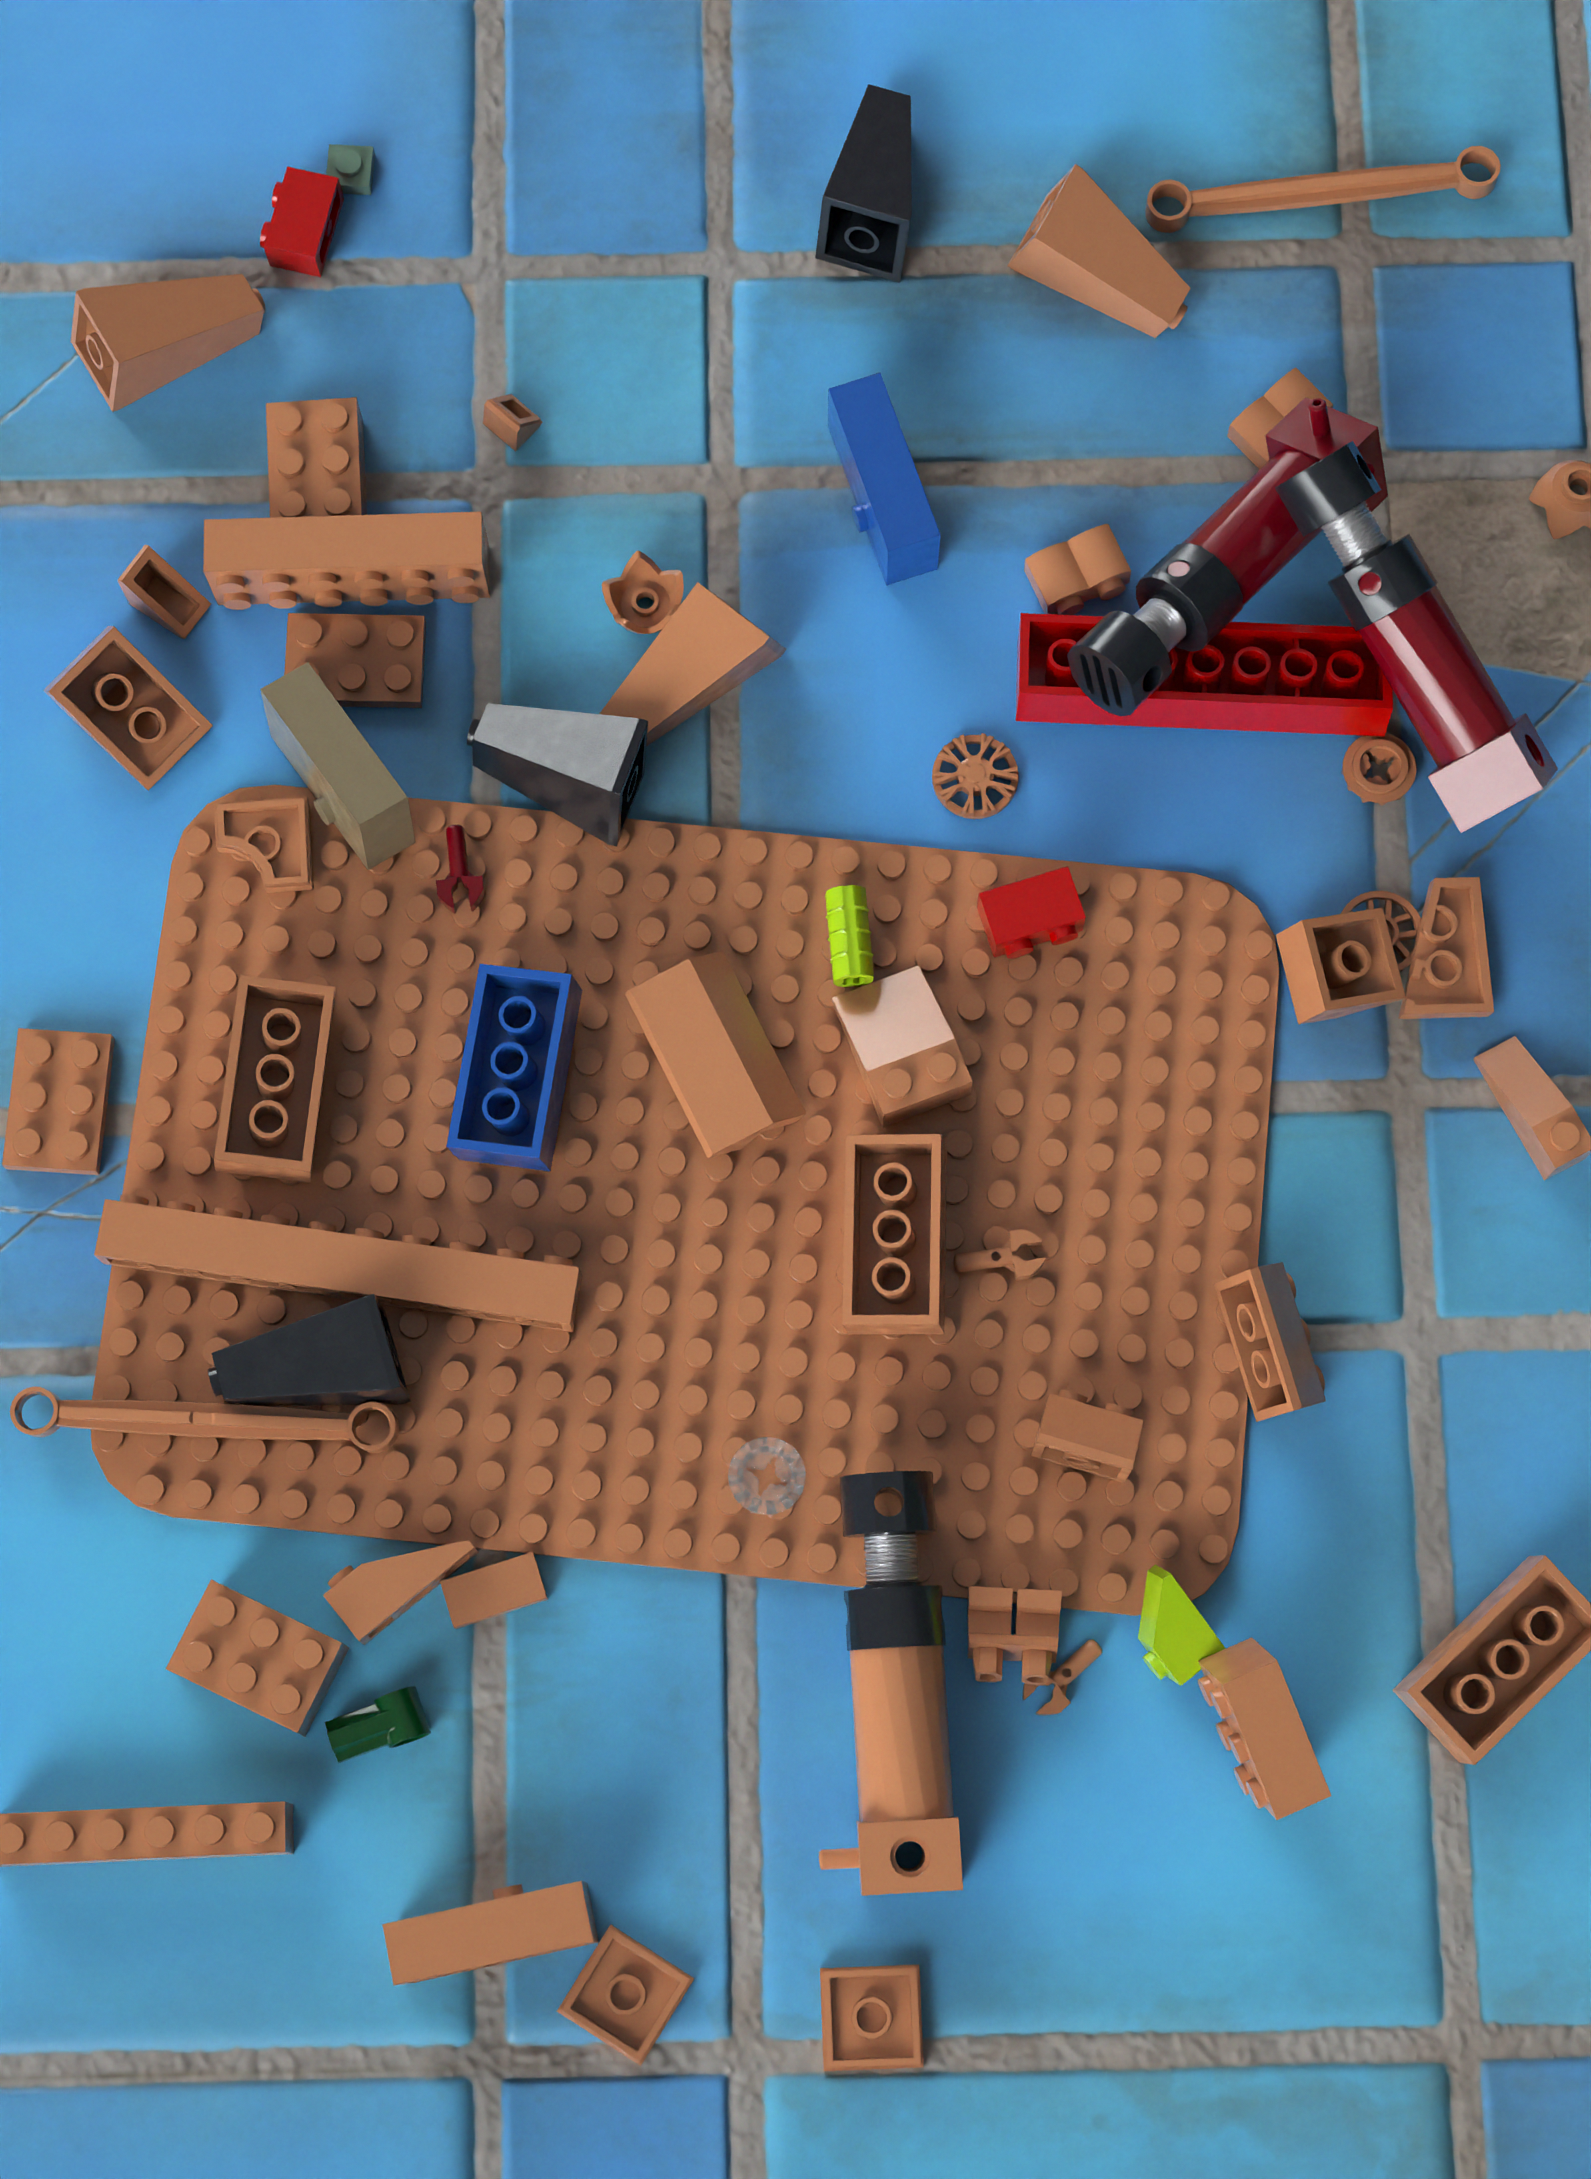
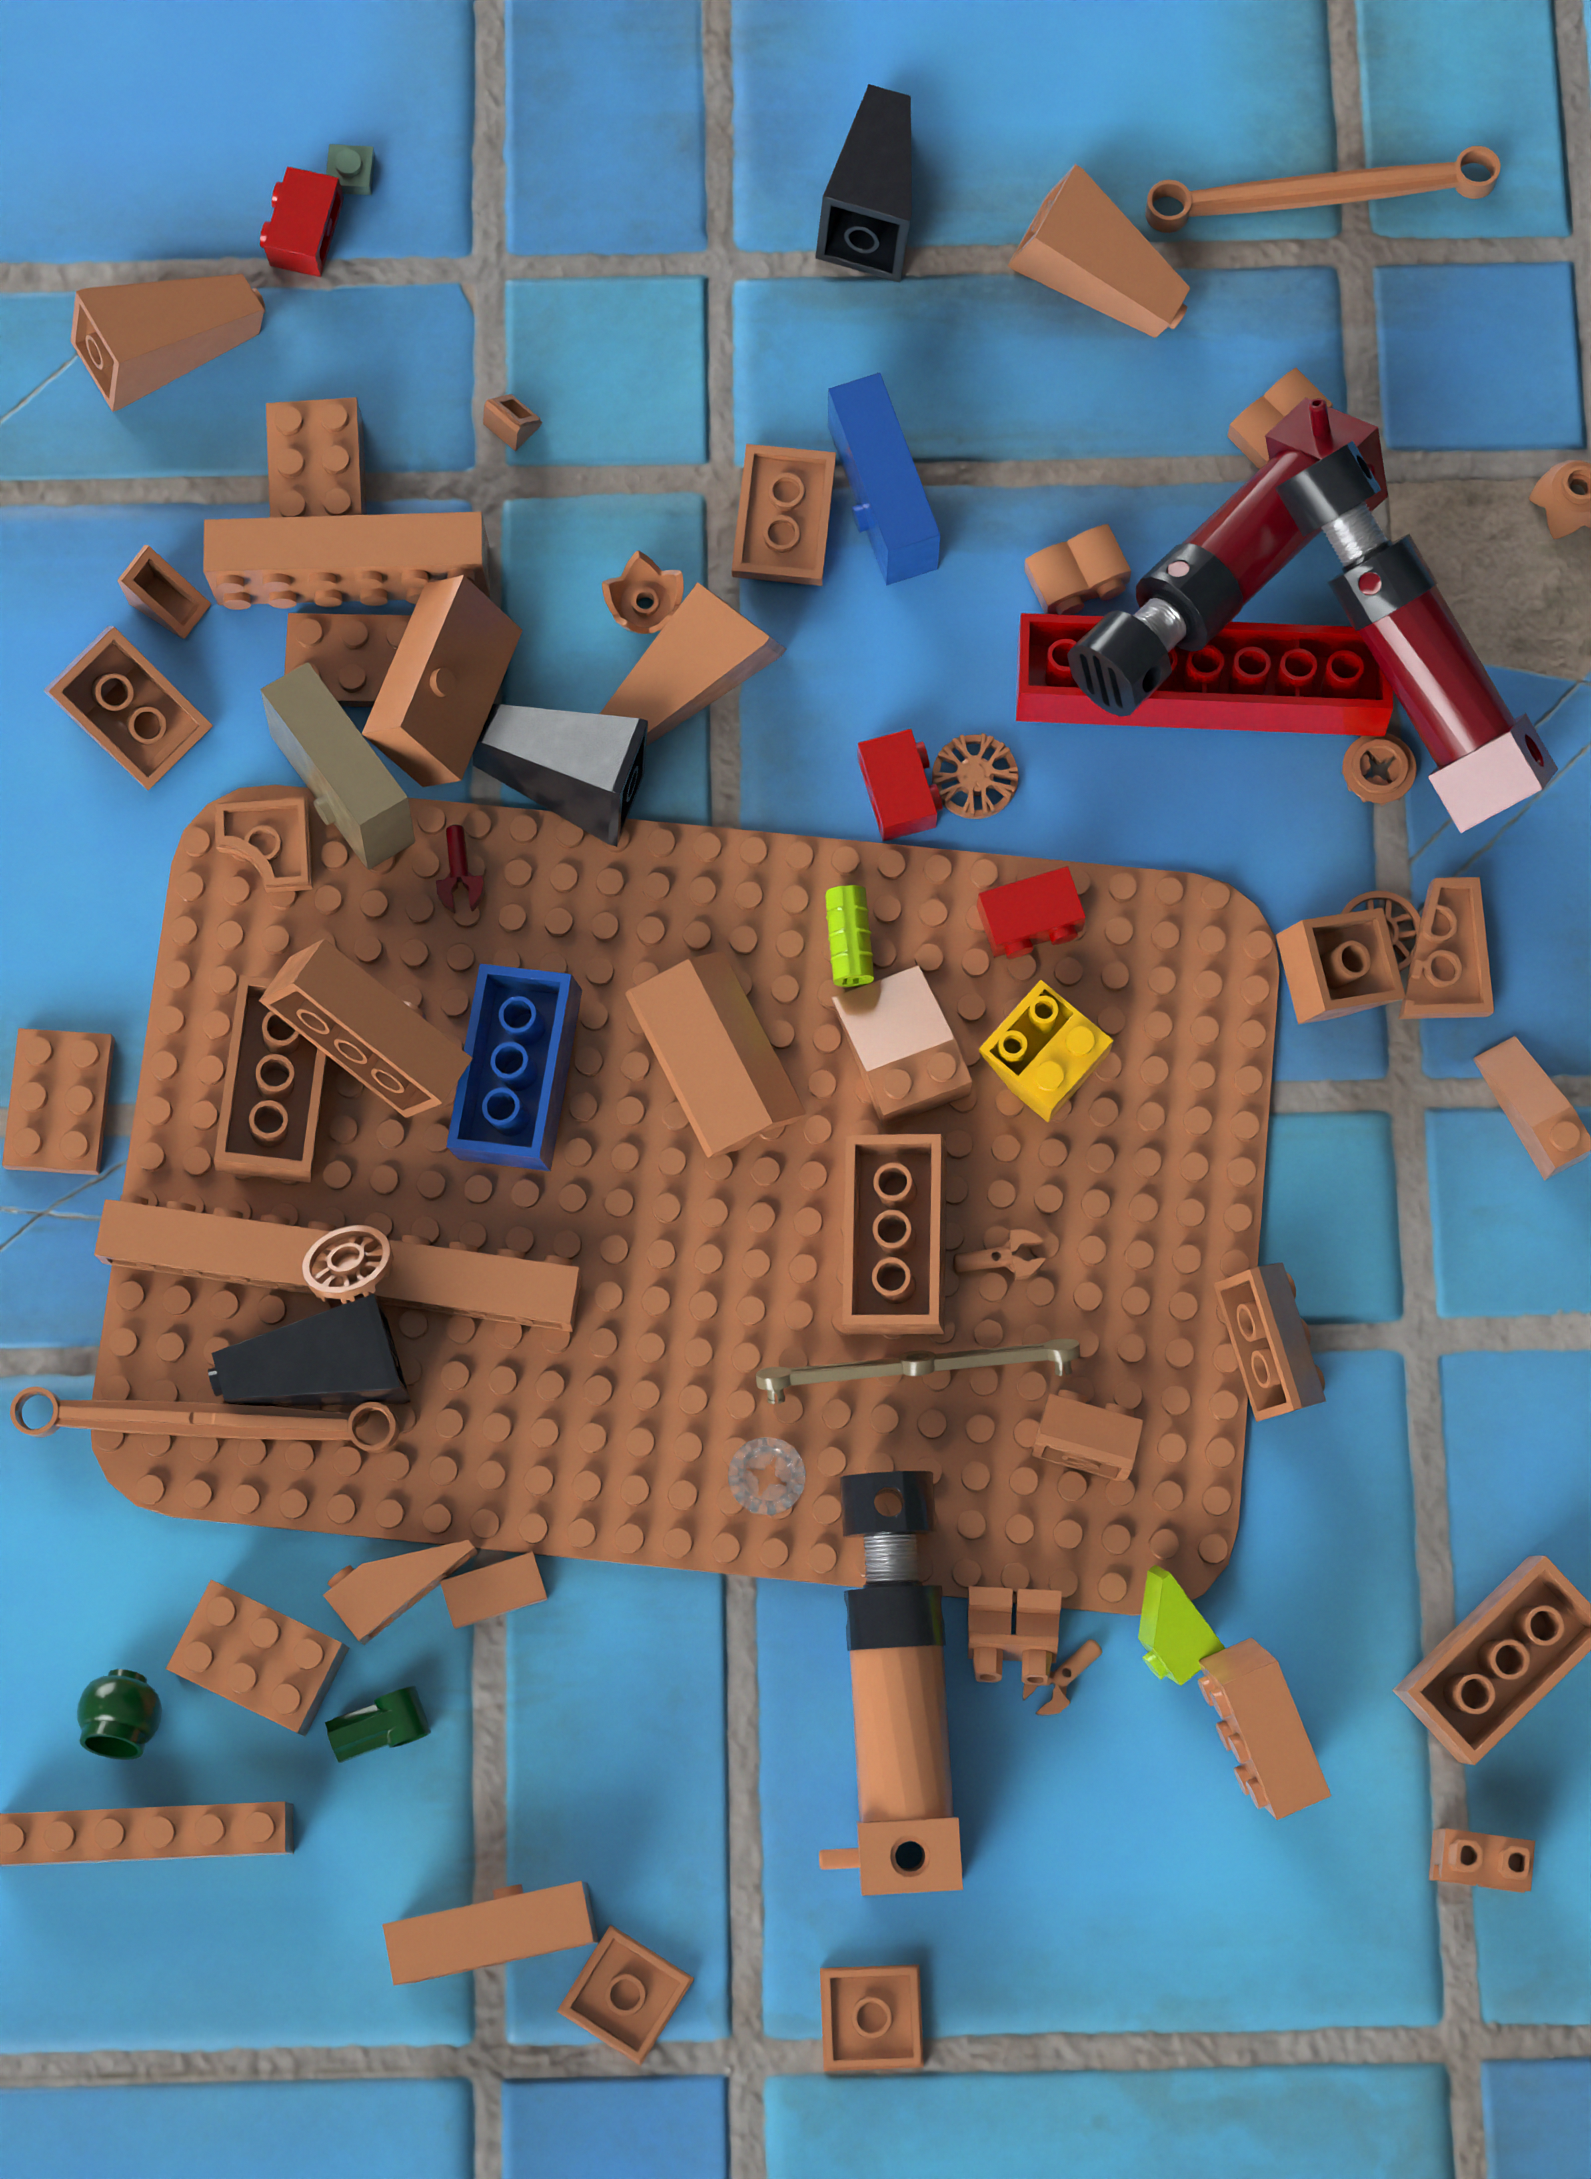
none -> dark green piece [77,1669,162,1760]
none -> nougat brick [259,938,473,1118]
none -> nougat wheel [302,1225,394,1304]
none -> nougat brick [362,575,523,787]
none -> nougat plate [731,444,836,586]
none -> dark tan piece [756,1338,1080,1404]
none -> red brick [857,729,943,842]
none -> yellow slope [979,980,1113,1123]
none -> nougat hips [1428,1828,1535,1893]

